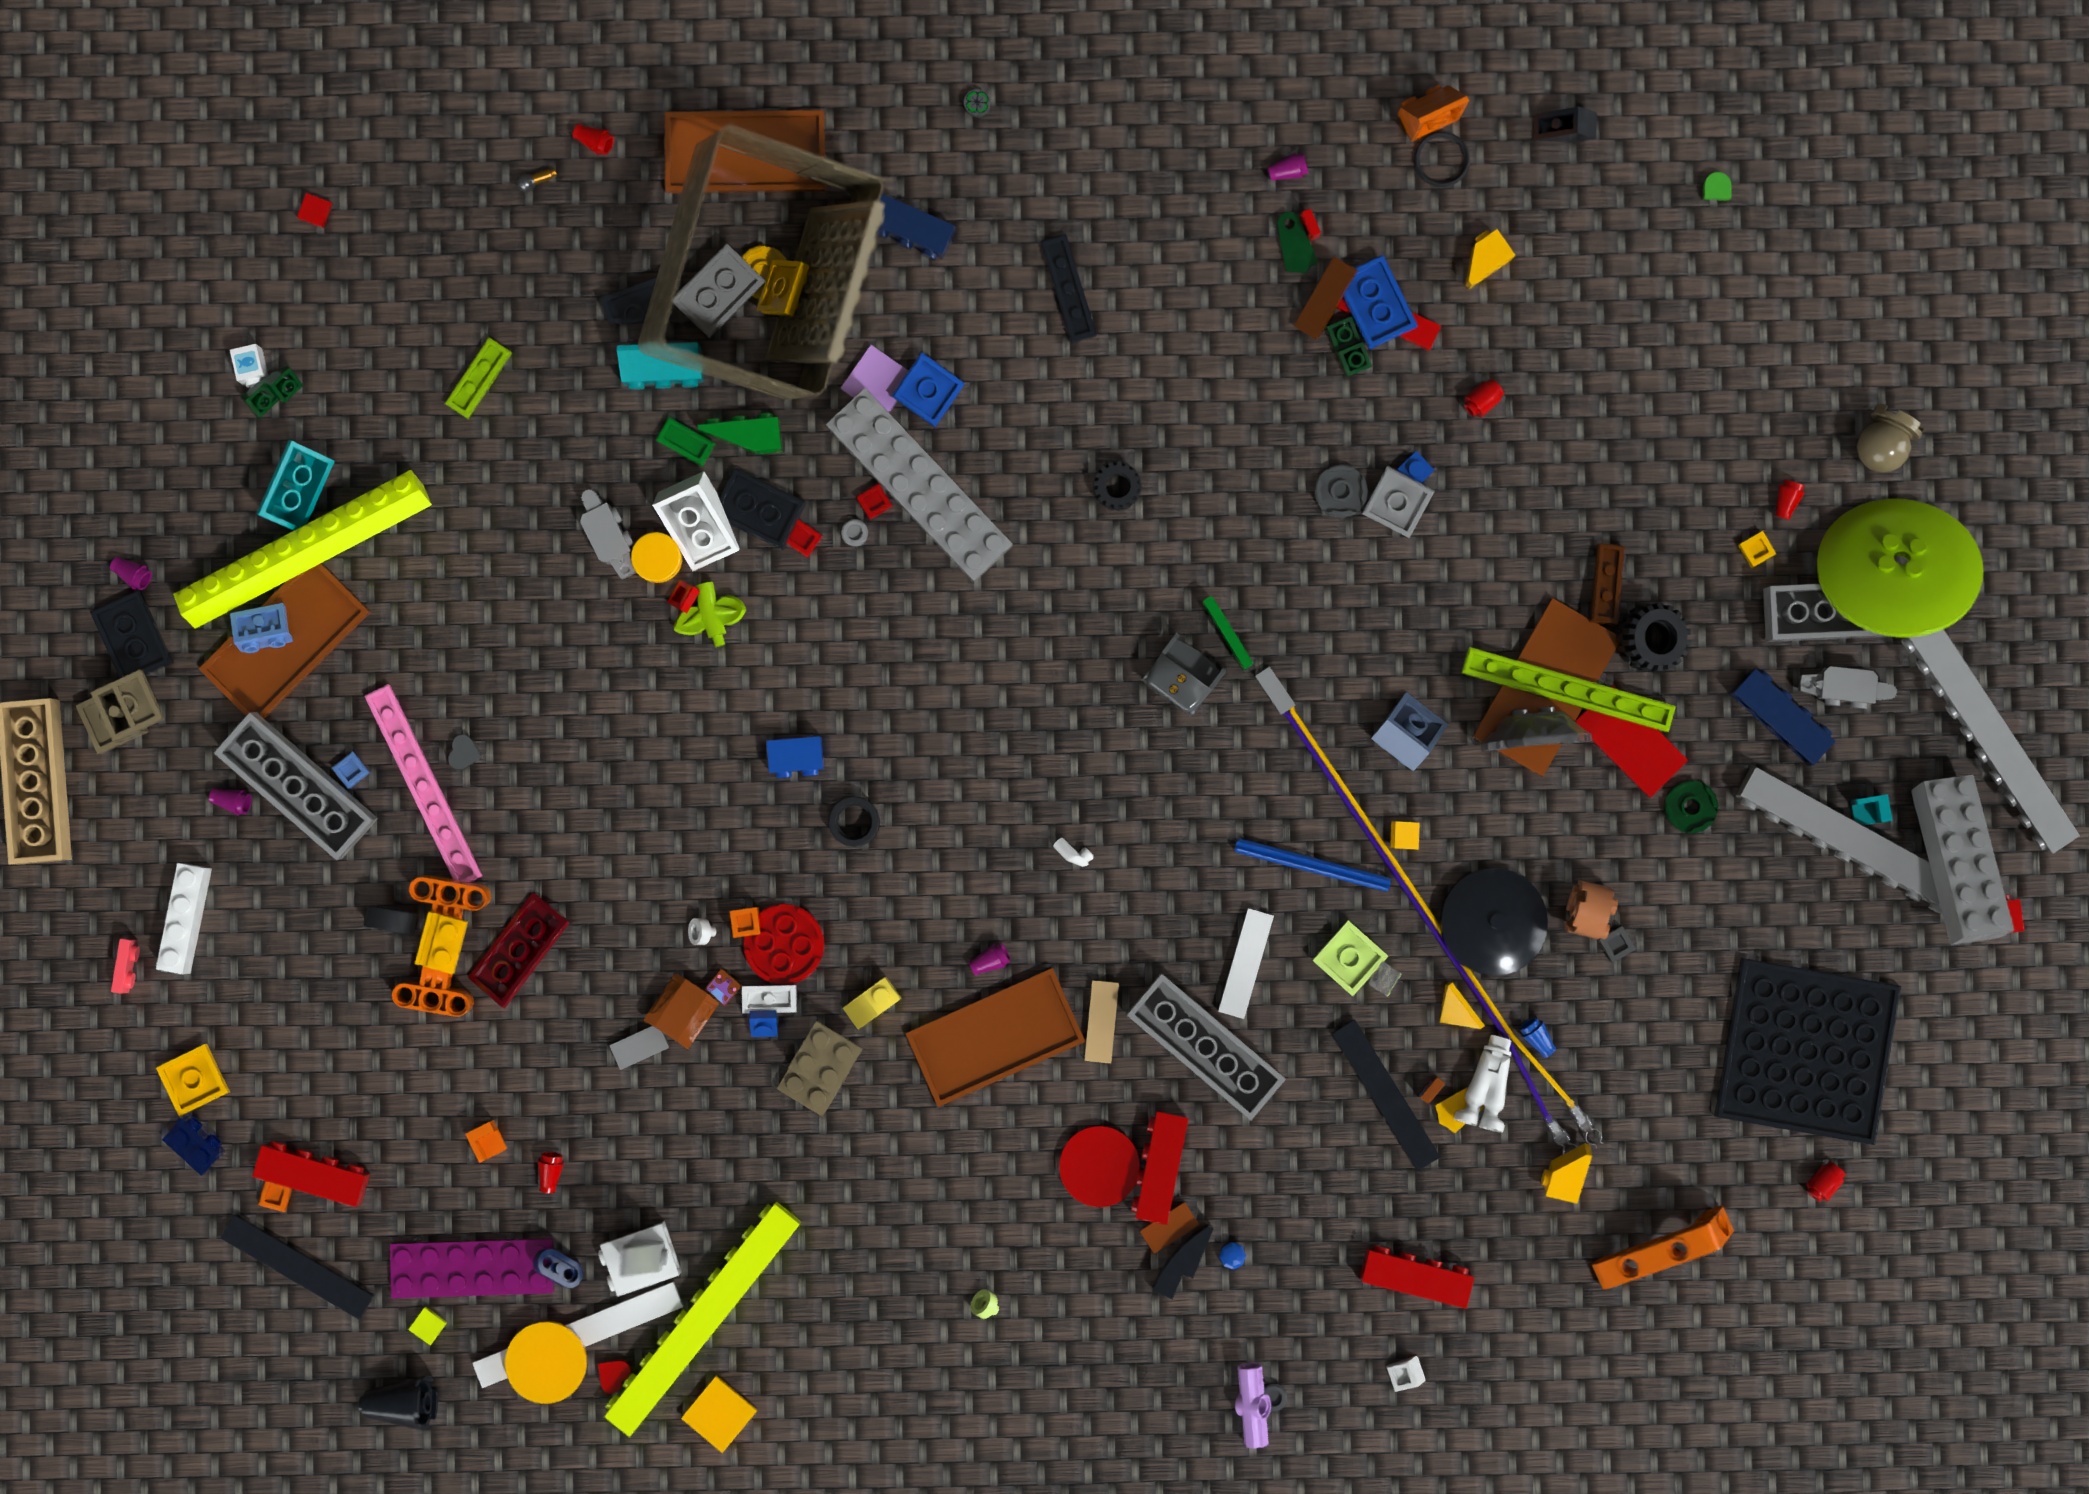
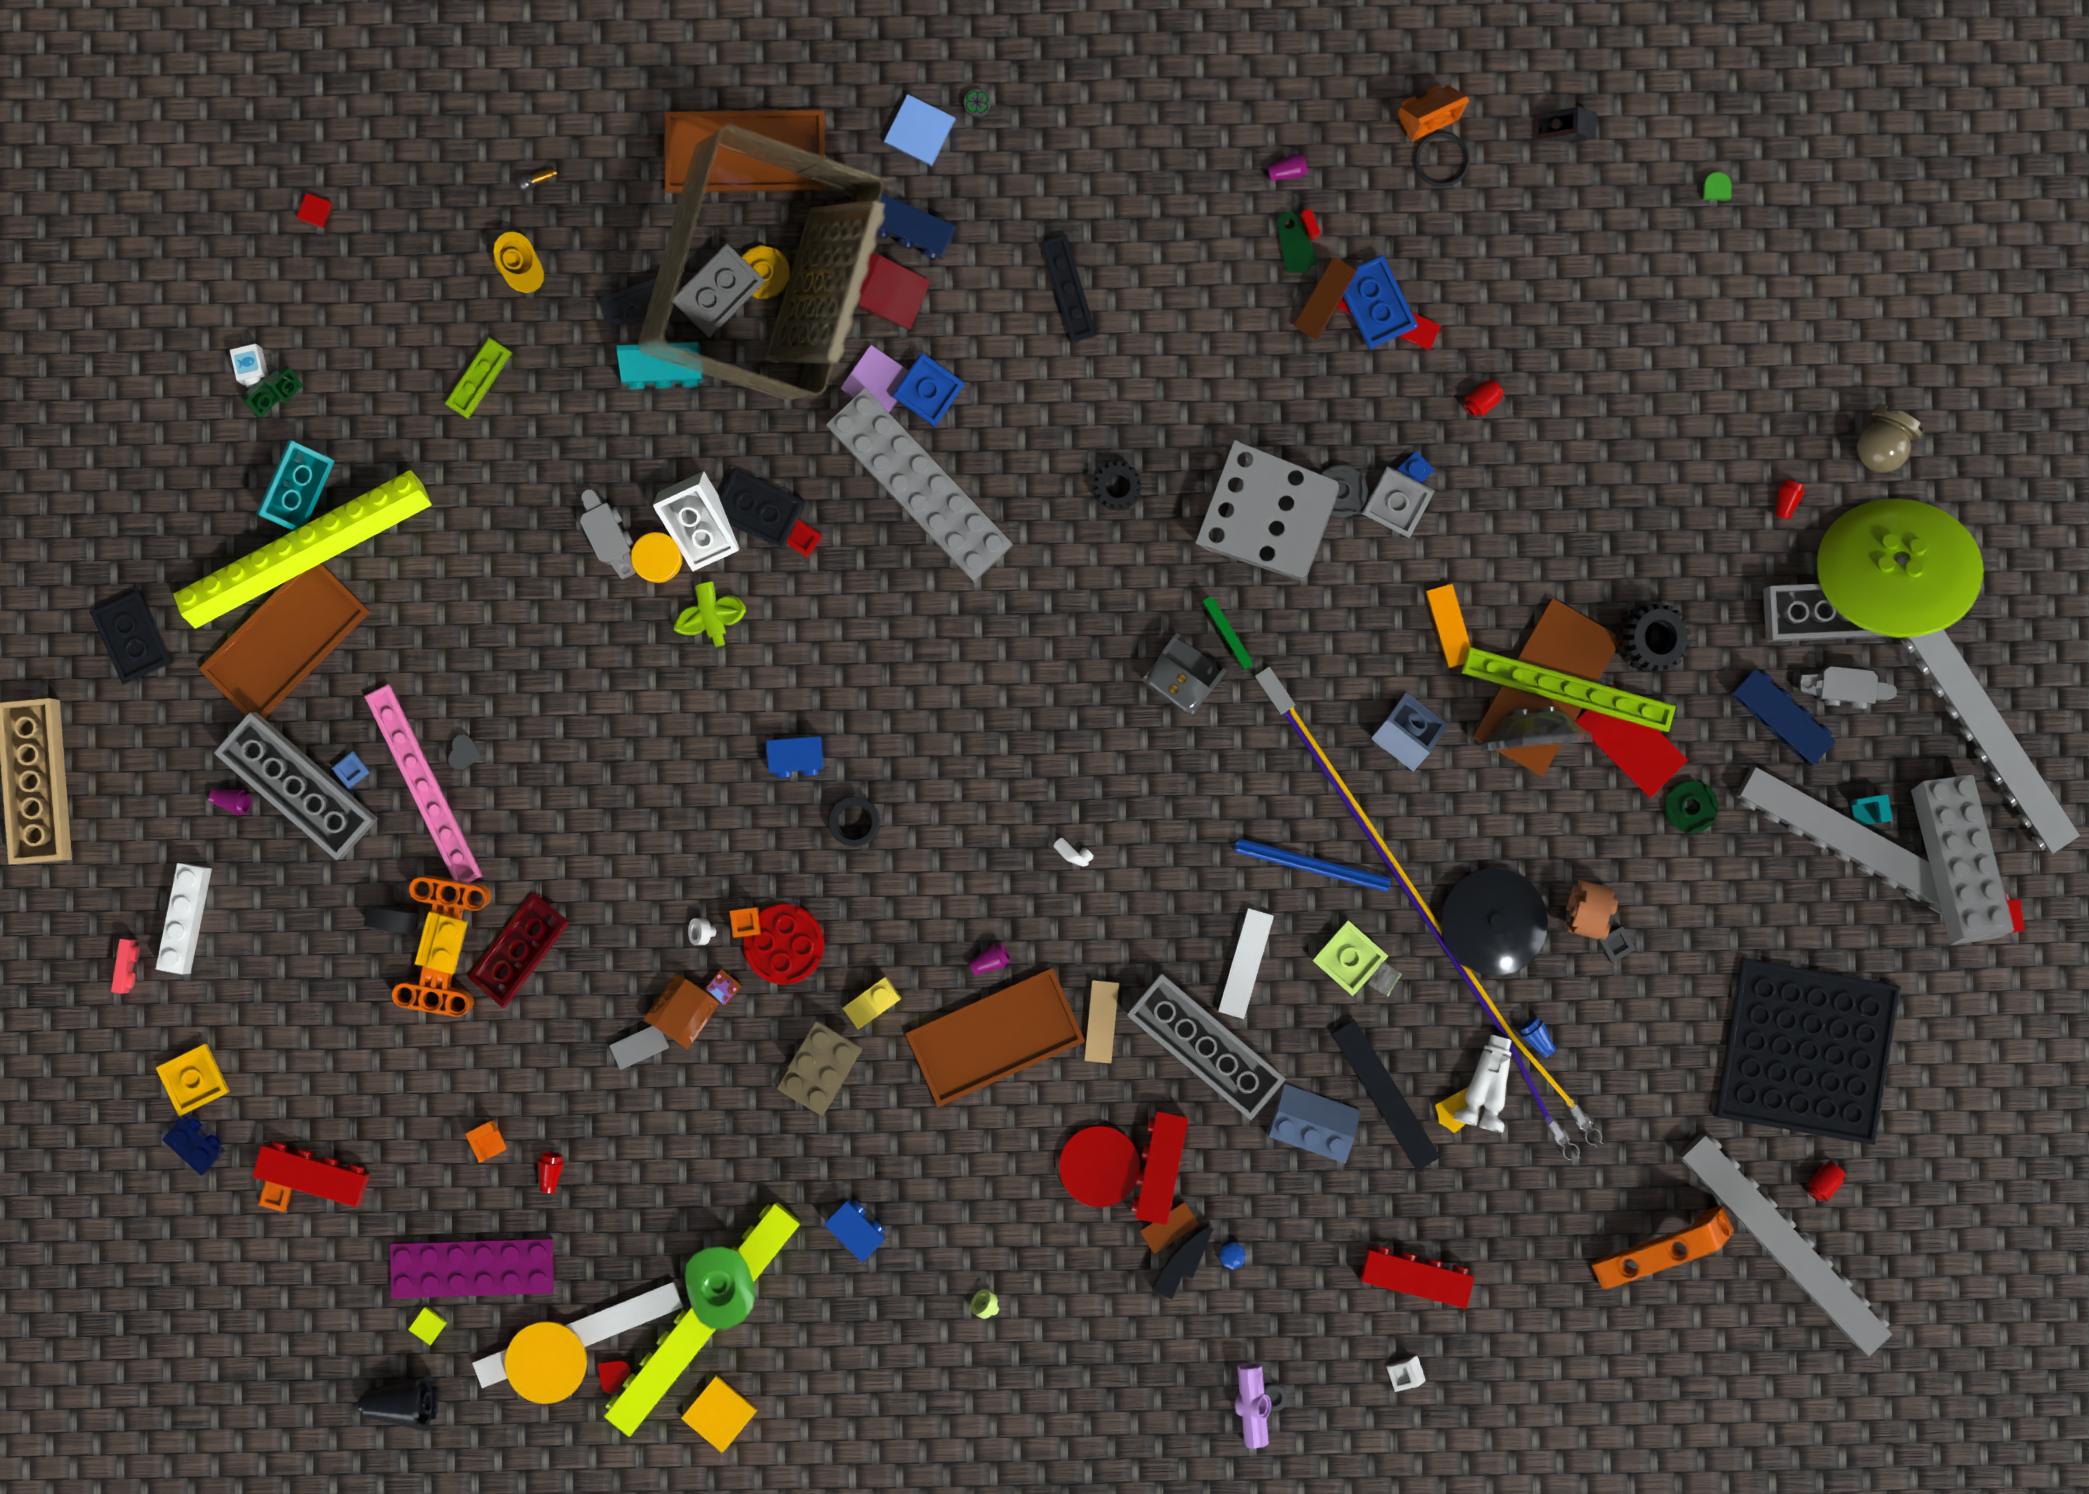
dark tan bracket [76,670,165,755] -> none
magenta cone [110,556,152,590] -> none
black tile [220,1214,375,1320] -> none
medium blue bracket [230,603,293,653] -> none
dark blue plate [533,1249,583,1288] -> none
red cone [572,124,614,155] -> none
white panel [598,1221,682,1297] -> none
light grey slope [620,1239,668,1277] -> none
green tile [656,417,716,467] -> none
red tile [667,580,700,614] -> none
green slope [698,413,783,455] -> none
white plate [742,985,797,1013] -> none
blue plate [749,1010,778,1037] -> none
yellow plate [756,260,810,316] -> none
light grey tile [841,519,869,547] -> none
red tile [856,483,893,520] -> none
dark green slope [1326,316,1372,377] -> none
yellow tile [1390,821,1420,850] -> none
dark orange tile [1418,1075,1445,1104] -> none
yellow slope [1440,982,1485,1029] -> none
yellow slope [1465,229,1515,290] -> none
yellow slope [1541,1143,1592,1204] -> none
reddish brown tile [1590,543,1625,626] -> none
yellow tile [1738,531,1776,568] -> none
none -> yellow piece [493,232,544,293]
none -> bright green hat [685,1247,755,1329]
none -> blue brick [824,1199,886,1263]
none -> dark red slope [855,252,931,330]
none -> light blue tile [884,94,955,167]
none -> light grey piece [1196,440,1339,580]
none -> sand blue slope [1267,1084,1361,1164]
none -> light orange tile [1426,584,1471,668]
none -> light grey brick [1677,1134,1892,1356]

